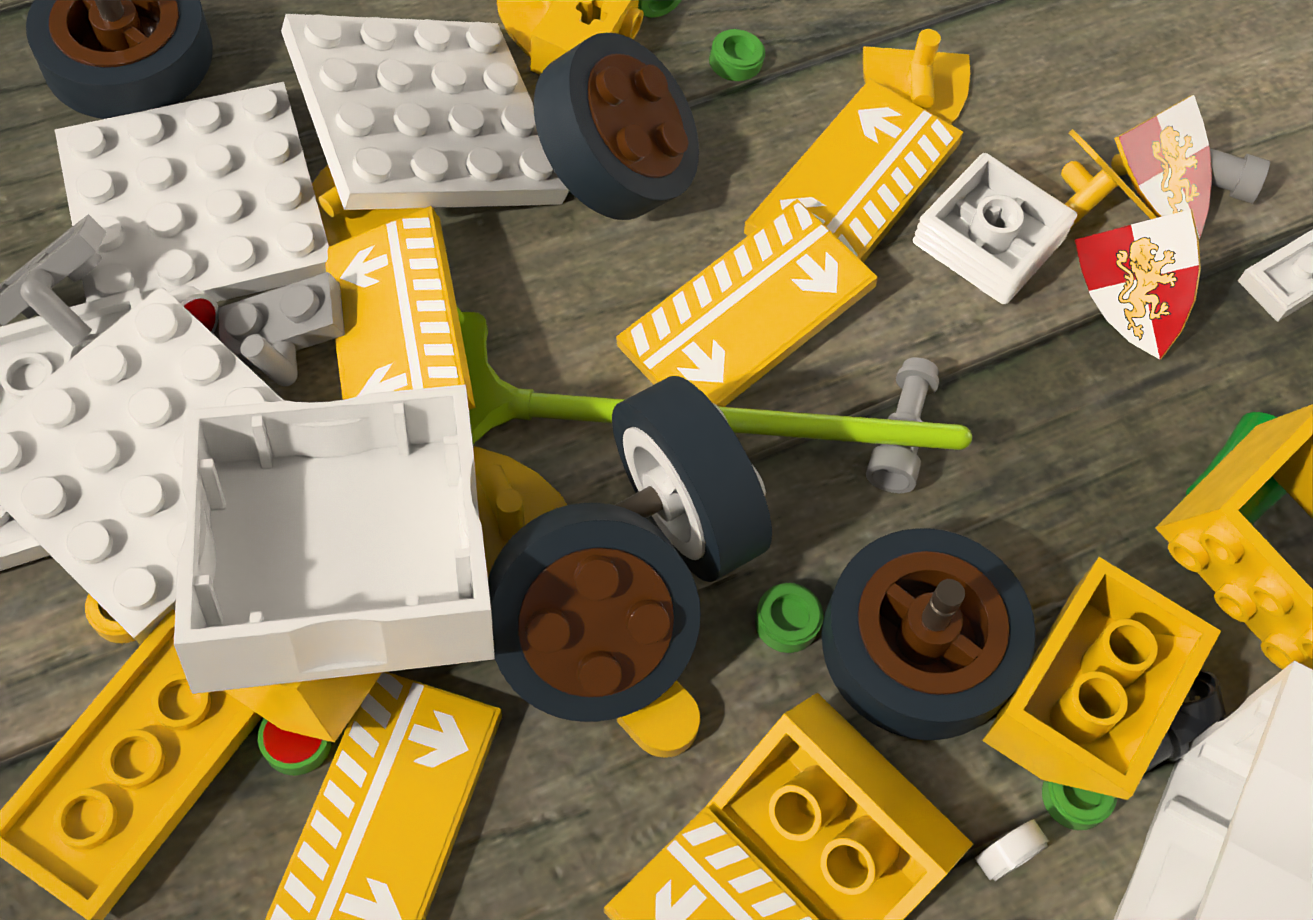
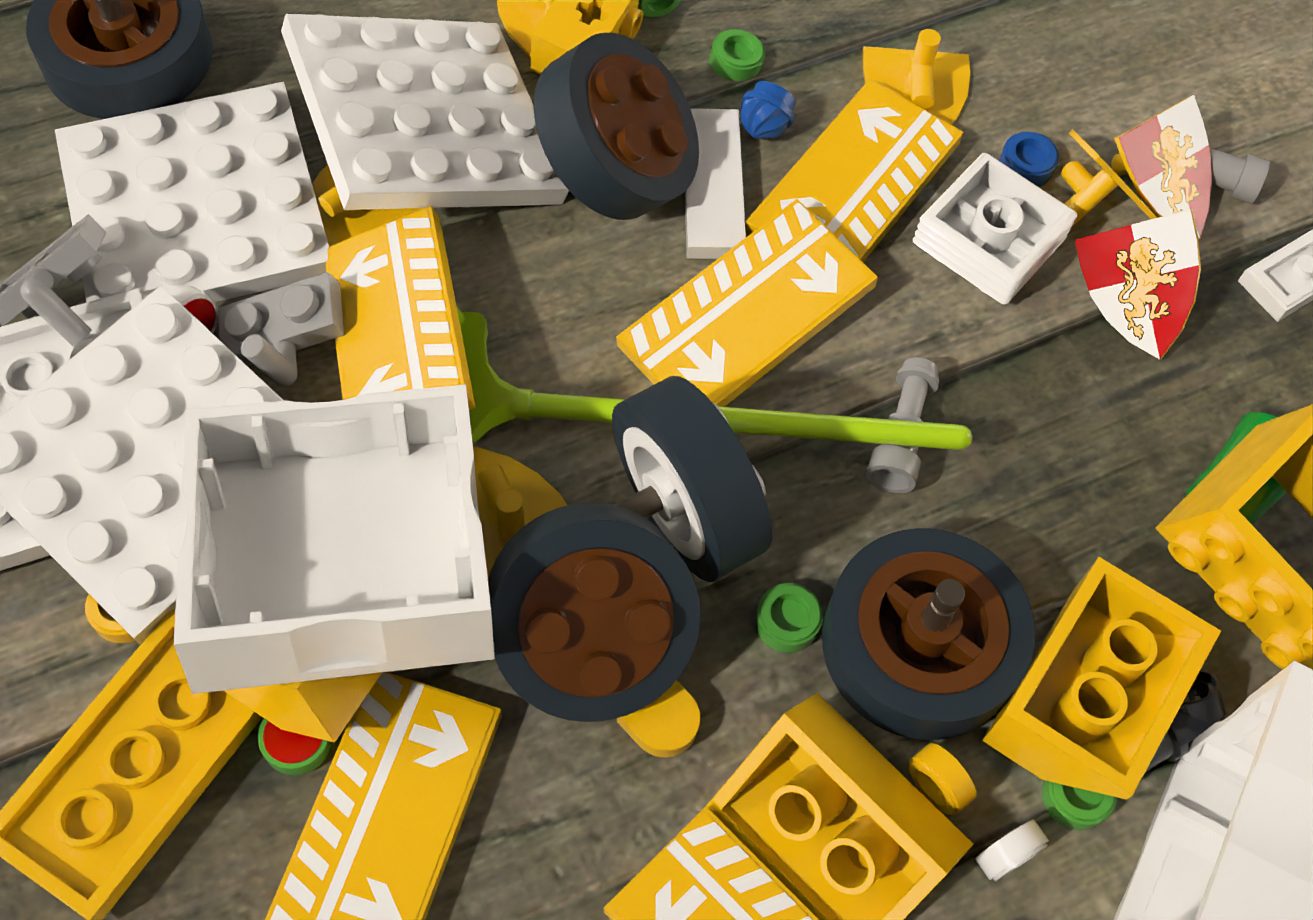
none -> white tile [684,109,746,259]
none -> blue plate [740,81,796,140]
none -> yellow tile [909,743,977,815]
none -> blue tile [999,132,1059,187]

